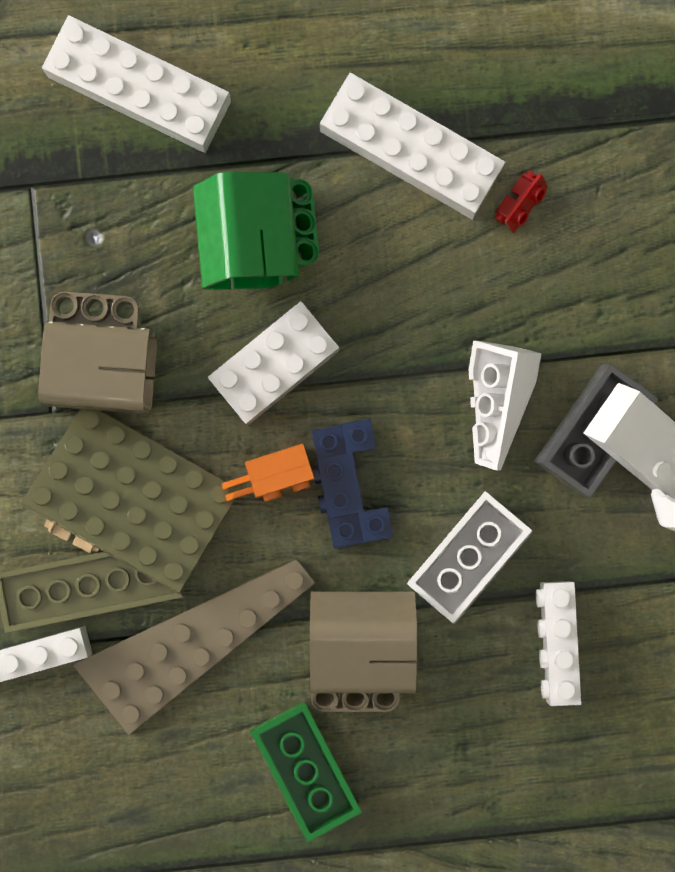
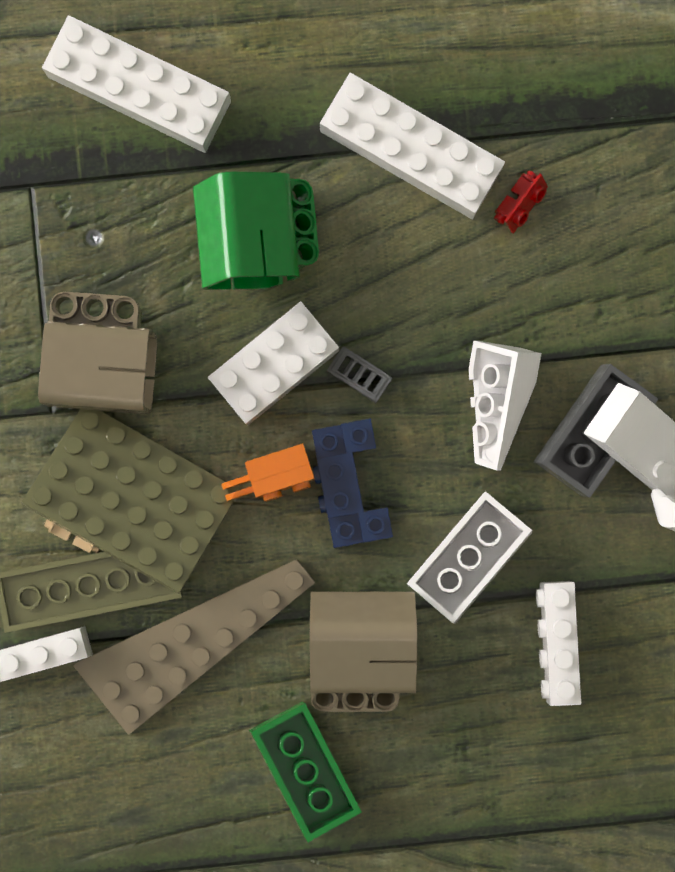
none -> dark grey slope [327,346,393,404]

